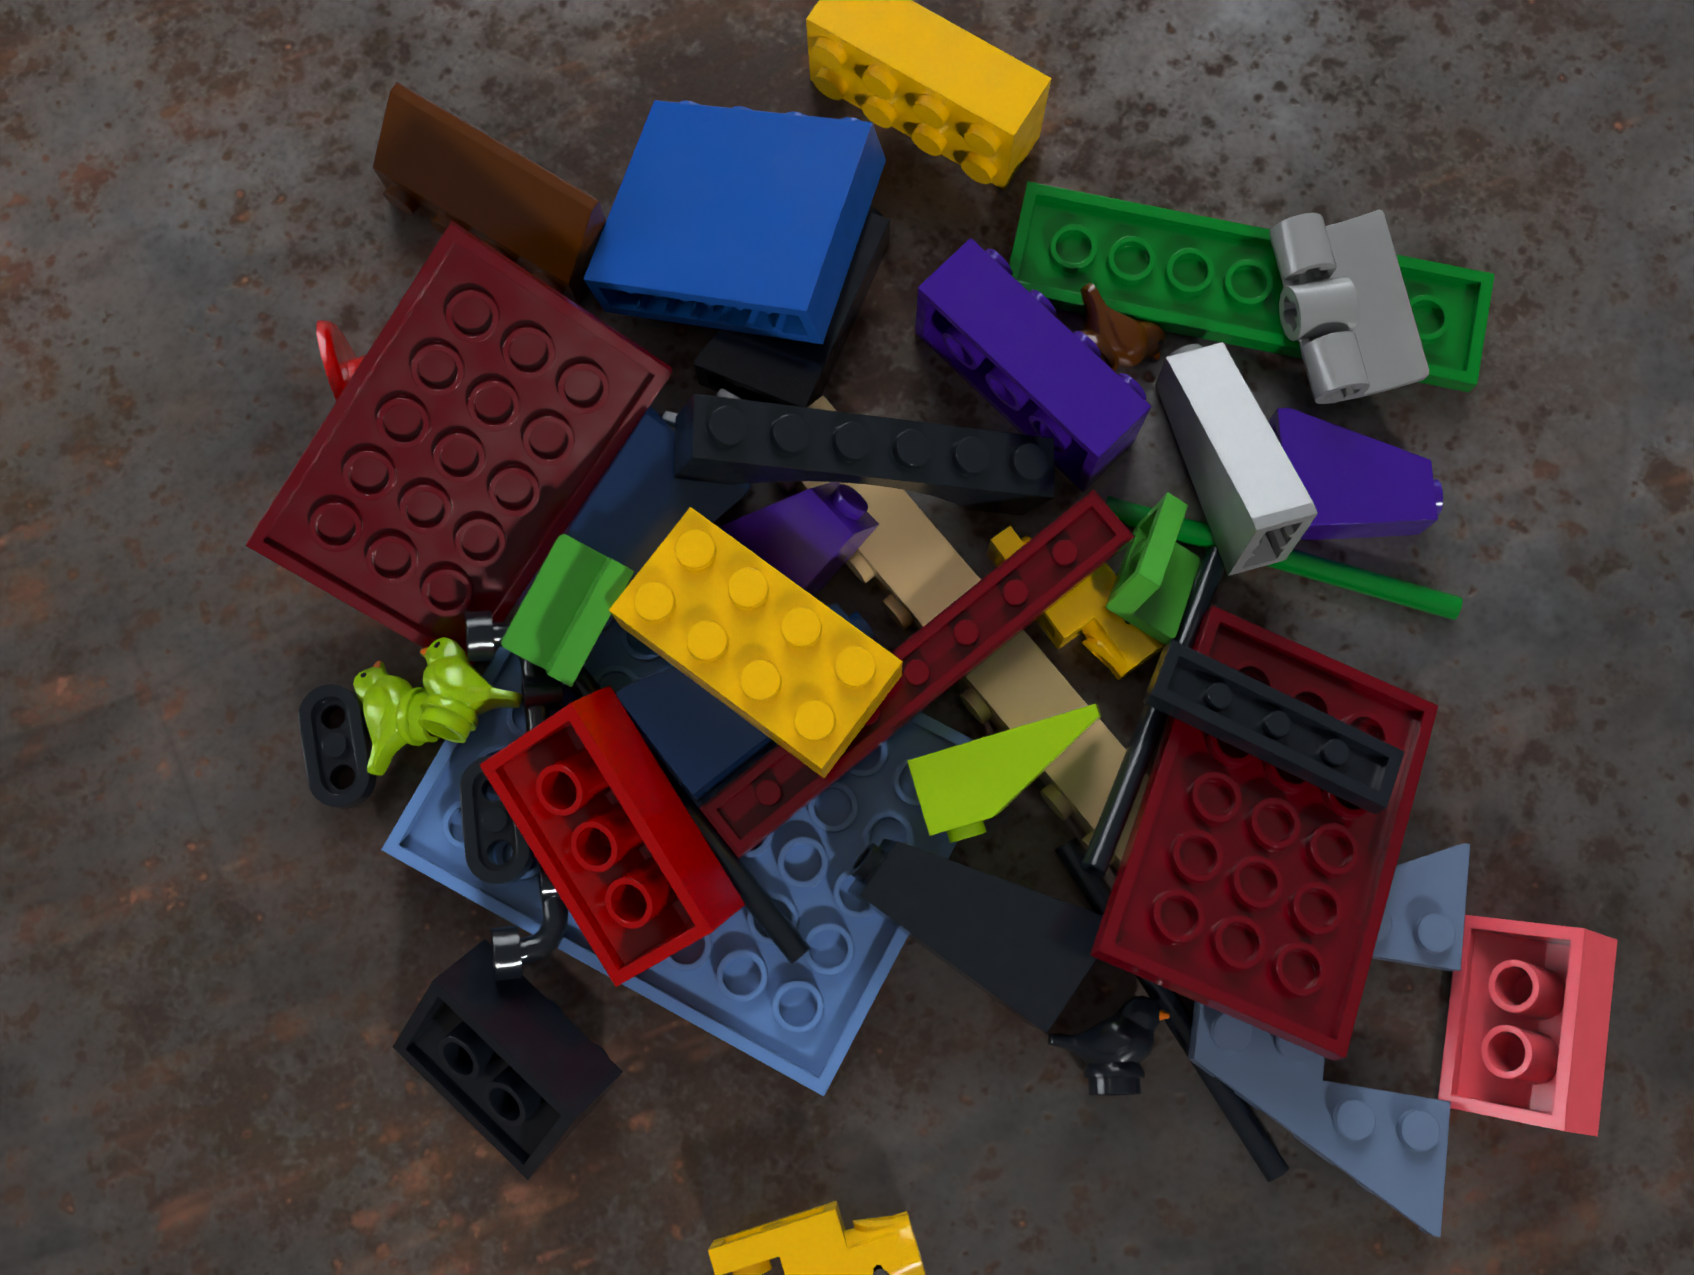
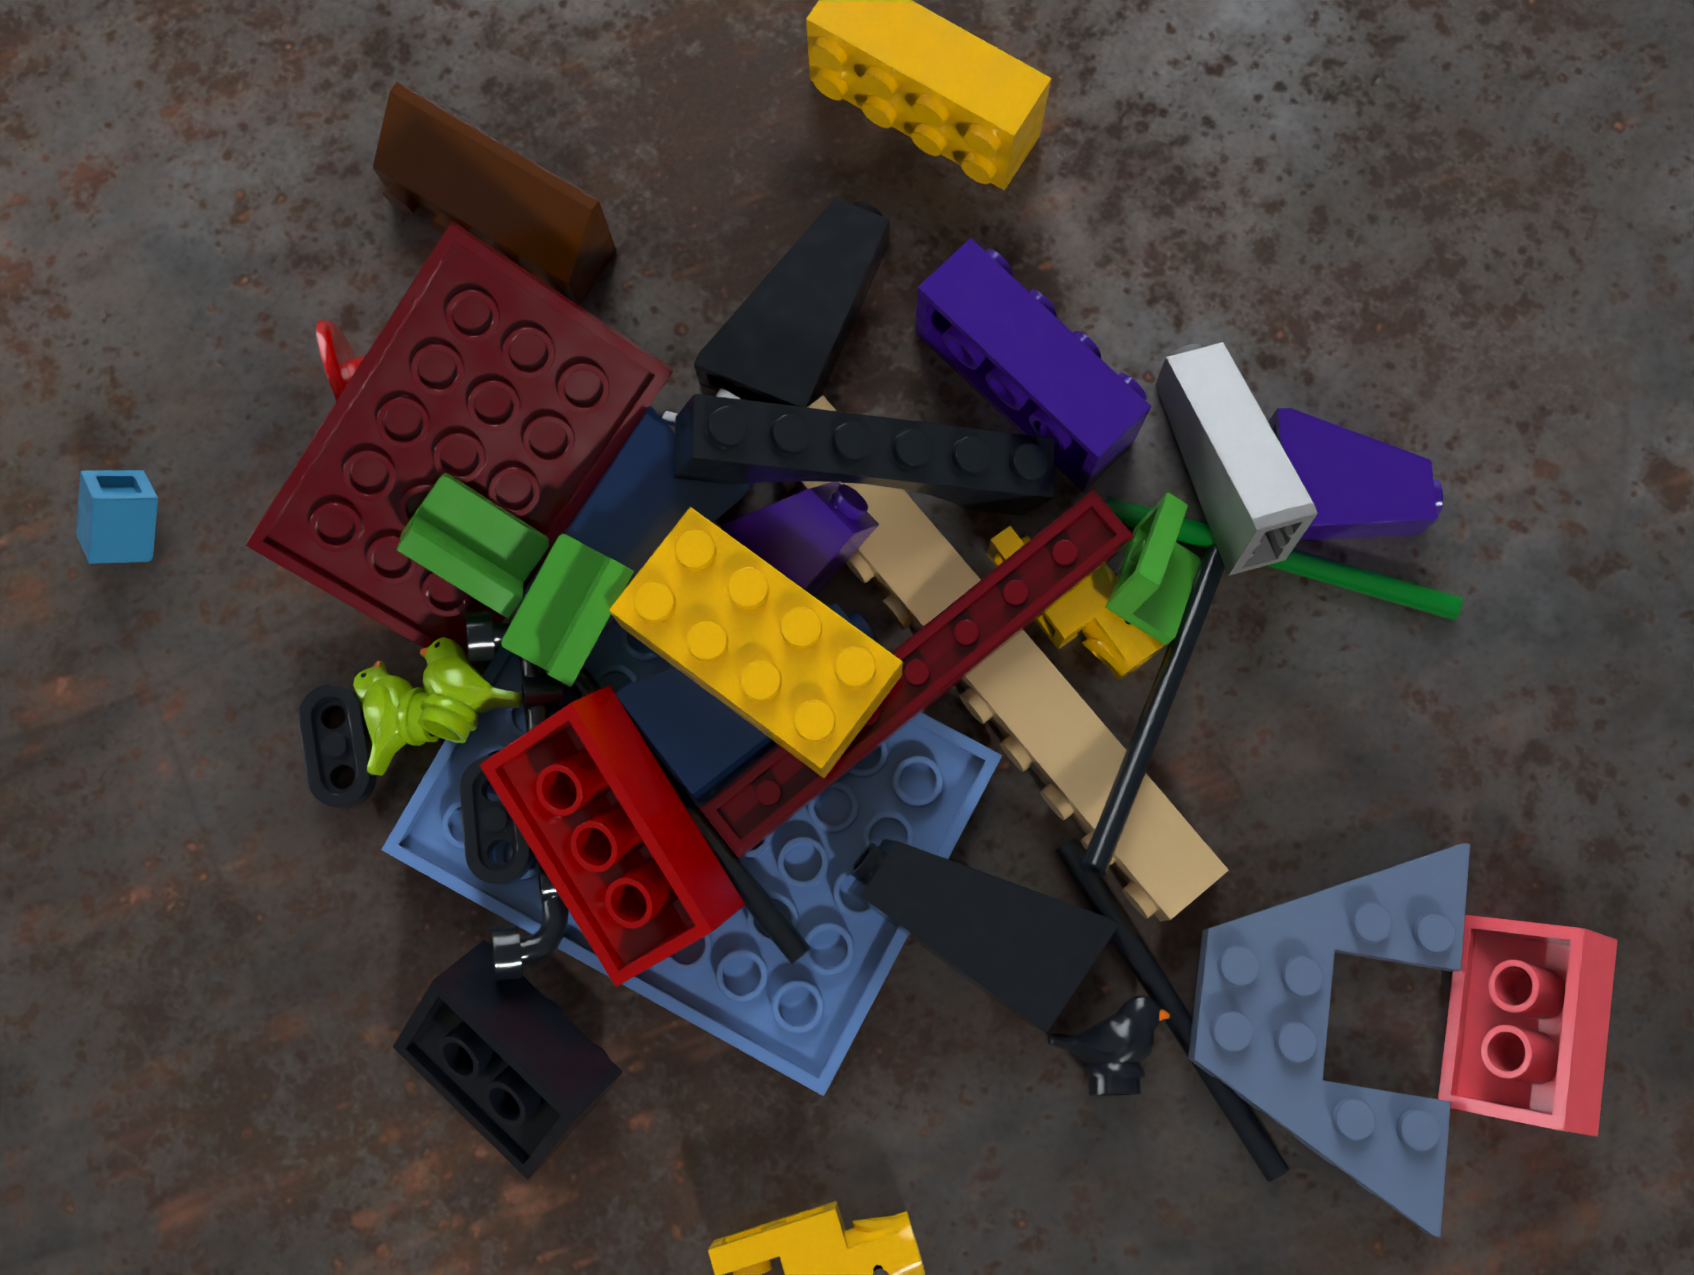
blue brick [583,100,886,344] -> none
lime slope [907,703,1101,843] -> none
green plate [1009,181,1495,393] -> none
reddish brown animal [1080,283,1165,372] -> none
dark red plate [1090,606,1439,1061] -> none
black plate [1142,639,1405,814] -> none
light grey panel [1269,209,1429,404] -> none
none -> dark azure panel [76,470,158,564]
none -> bright green panel [397,473,549,619]

